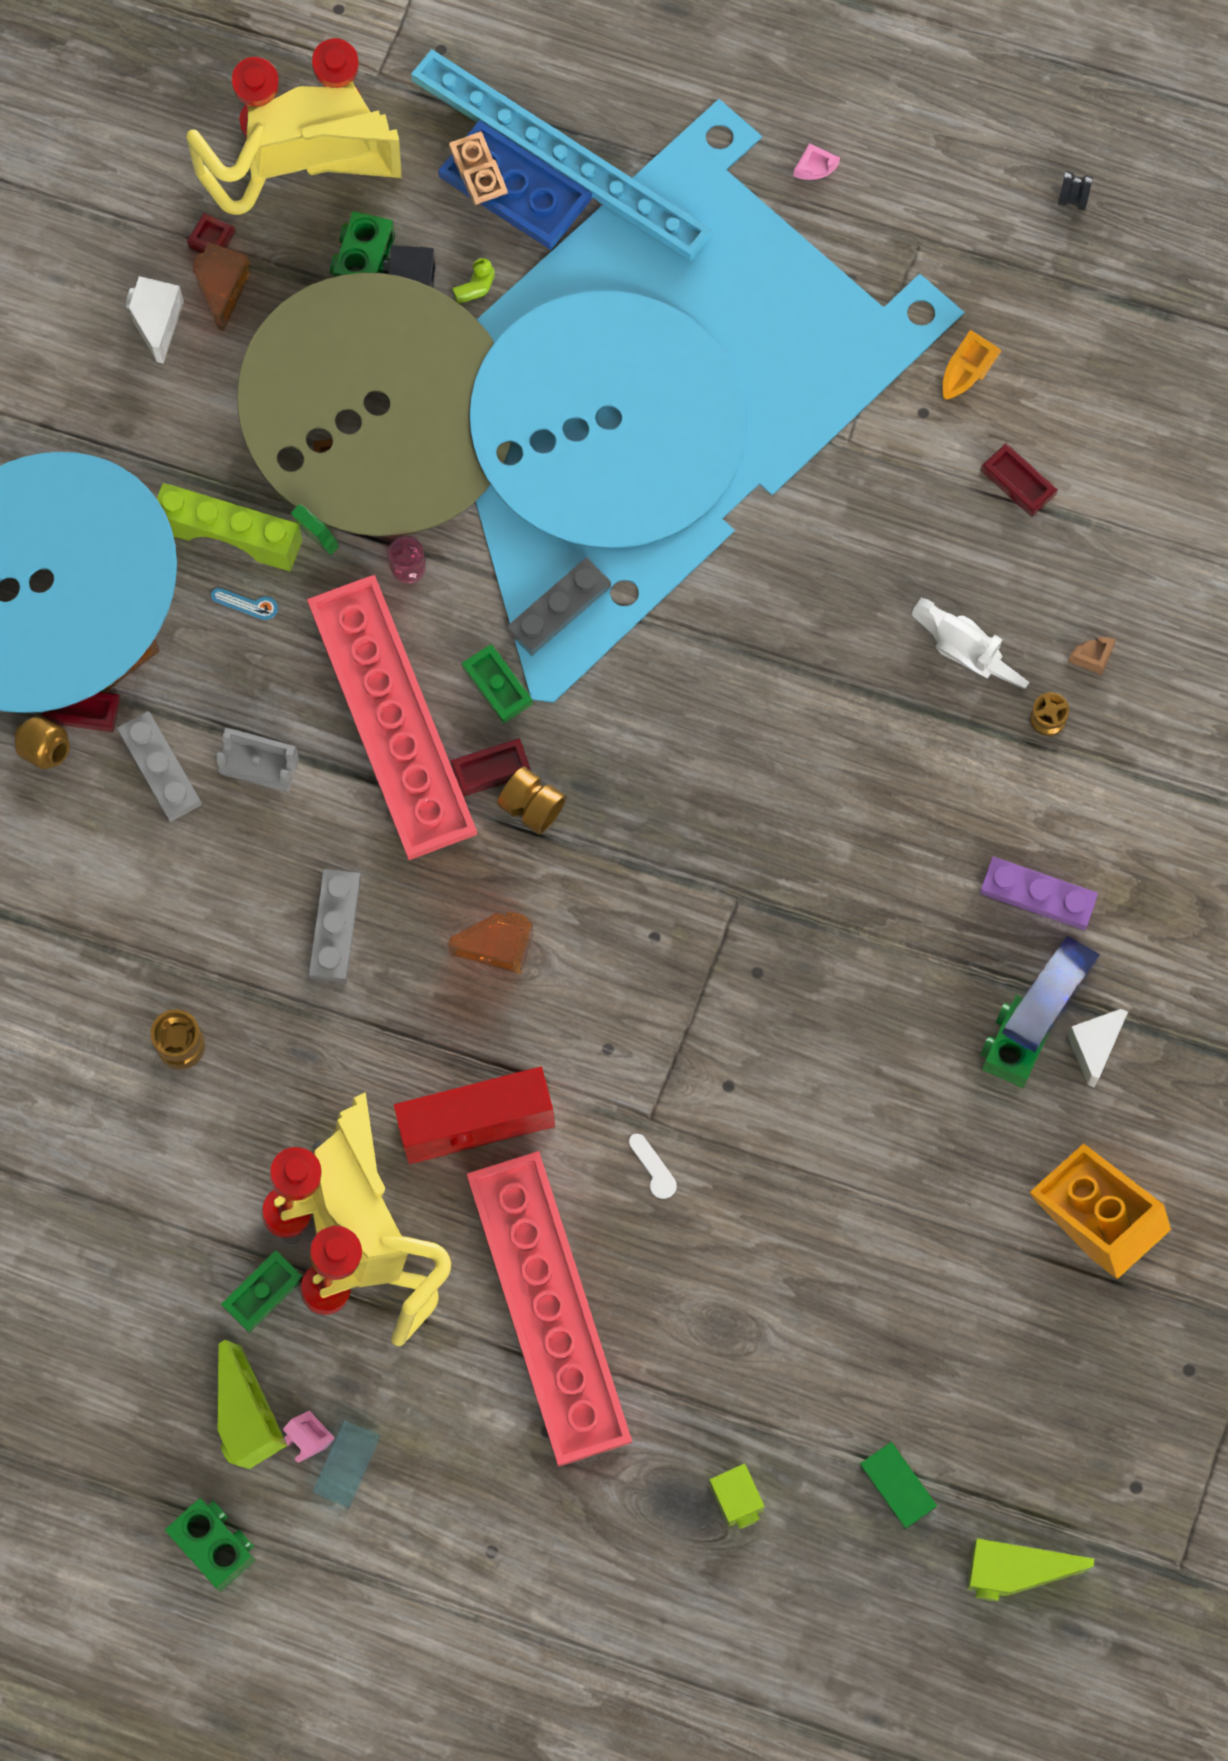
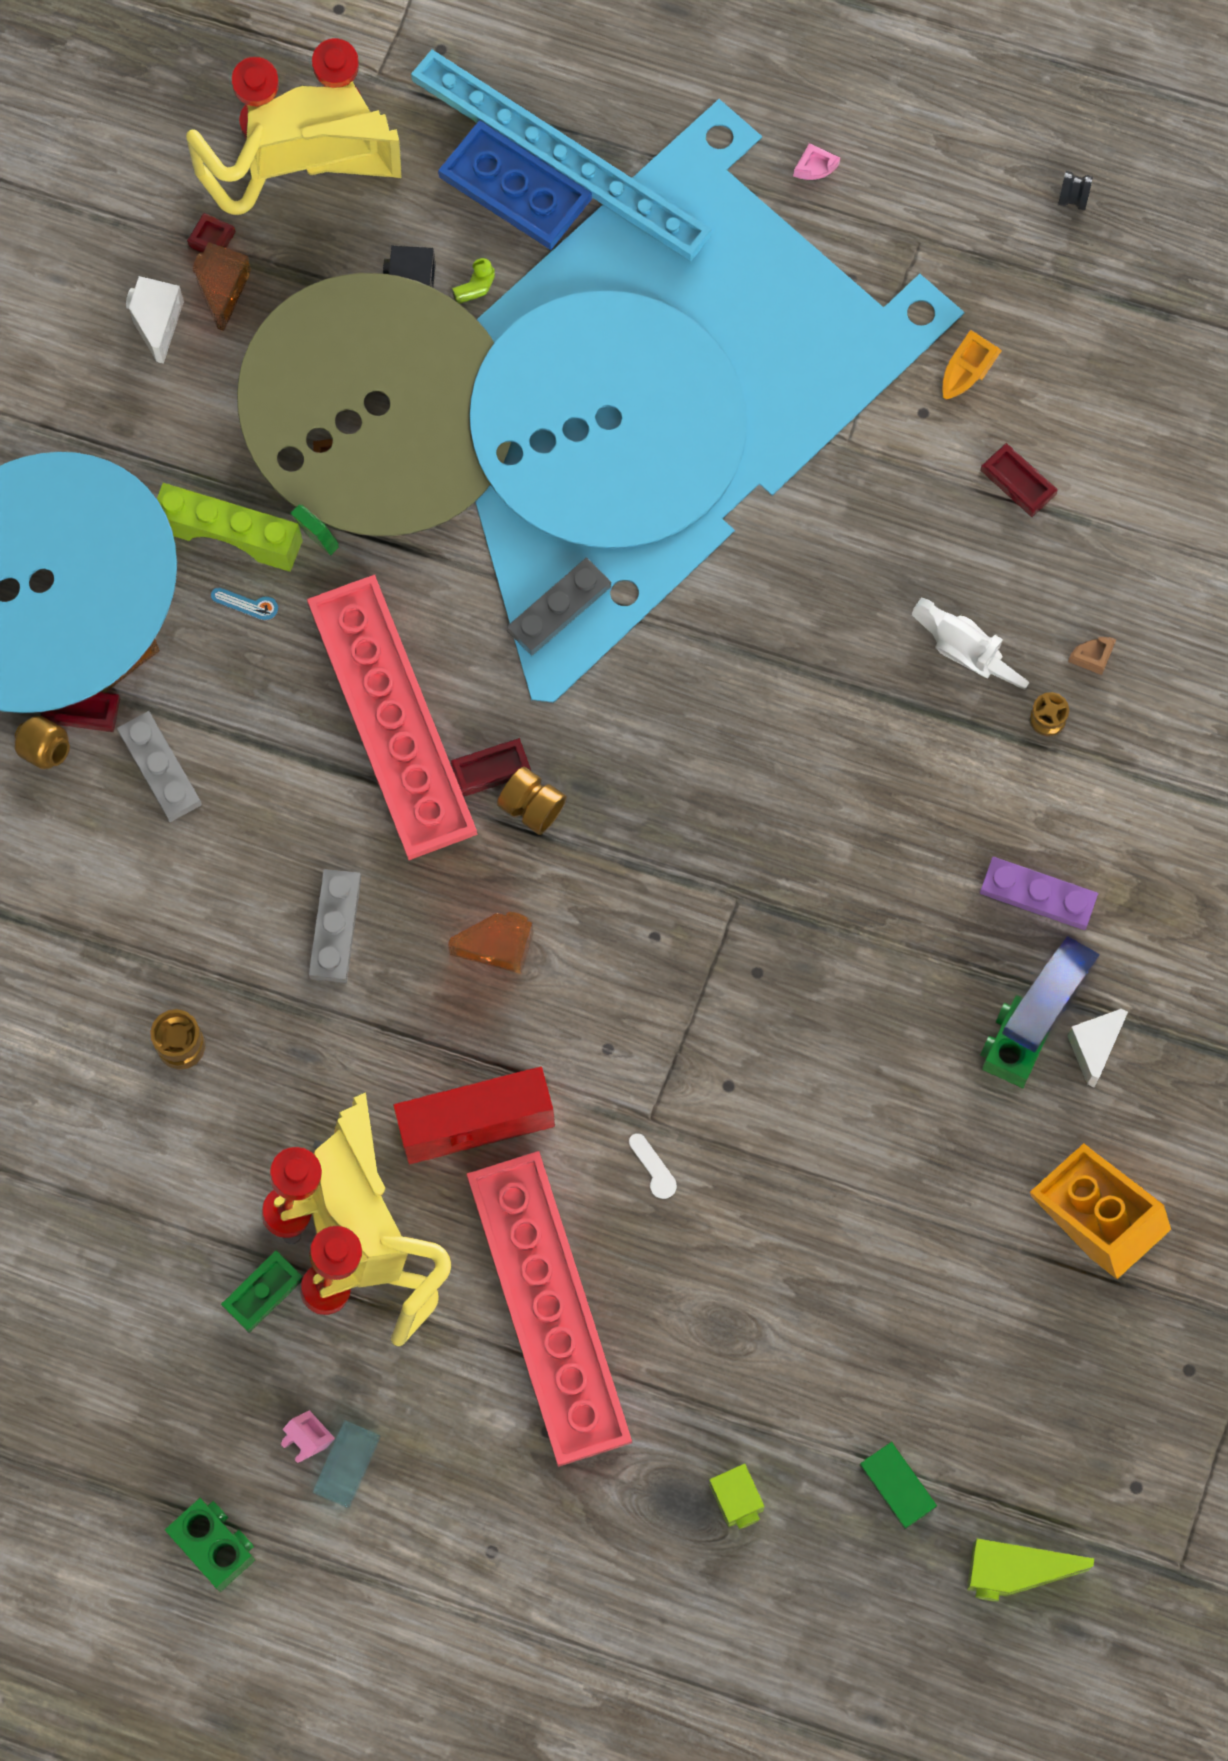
light grey hinge [217,727,299,793] -> none
lime slope [217,1340,288,1469] -> none
green brick [330,211,395,277] -> none
clear pink wheel [388,536,426,583] -> none
light nougat slope [449,131,508,205] -> none
green plate [461,644,533,724] -> none

